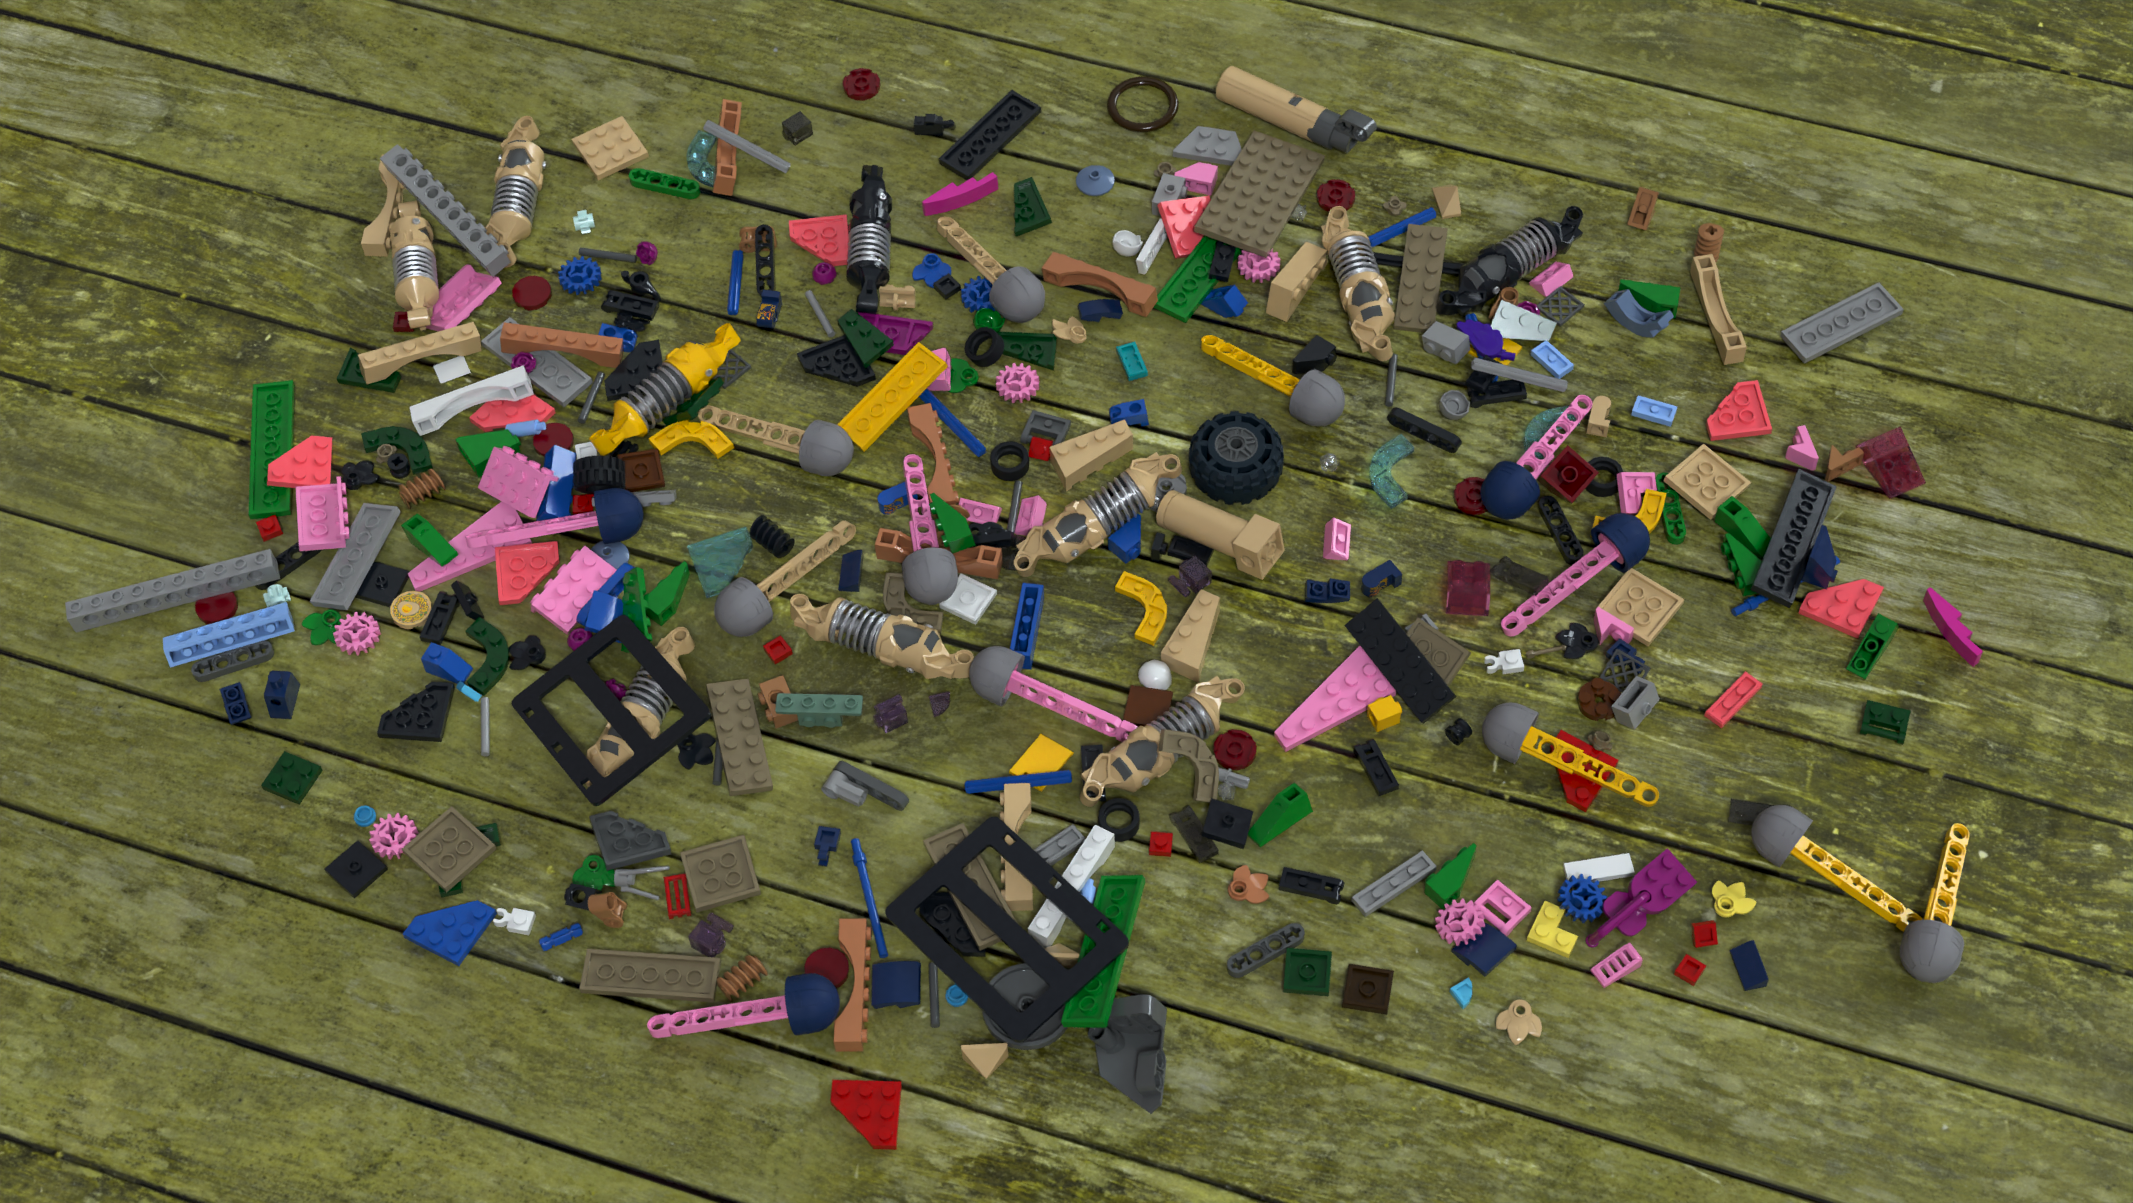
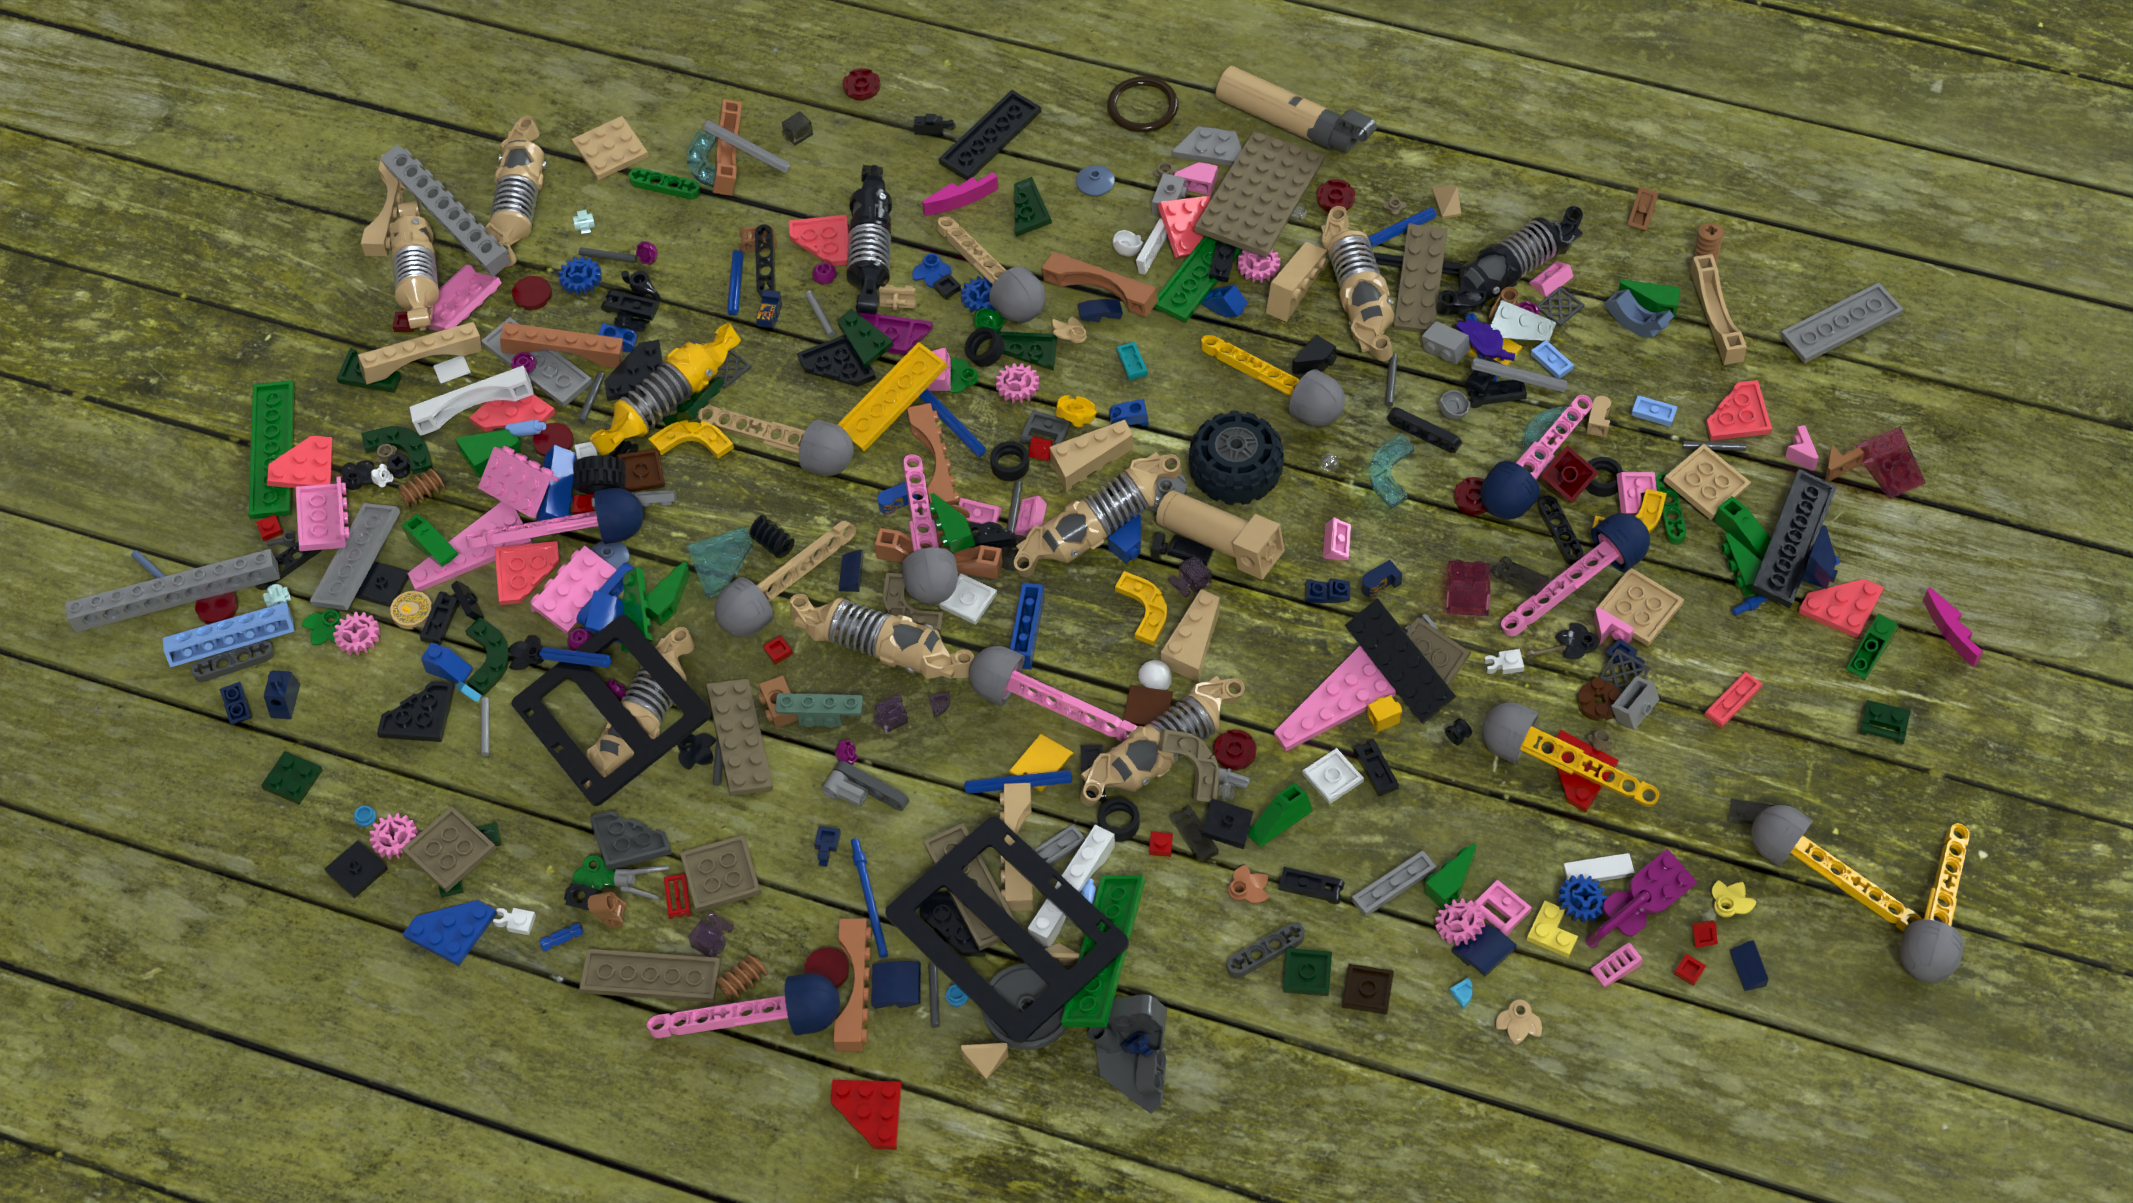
none -> sand blue bar [131,550,165,579]
none -> dark grey hand [266,531,295,547]
none -> white plate [371,464,393,487]
none -> blue axle [539,647,612,668]
none -> magenta plate [835,740,858,765]
none -> yellow plate [1055,395,1097,427]
none -> dark blue plate [1120,1031,1153,1057]
none -> white tile [1302,748,1364,805]
none -> dark grey bar [1683,441,1746,451]

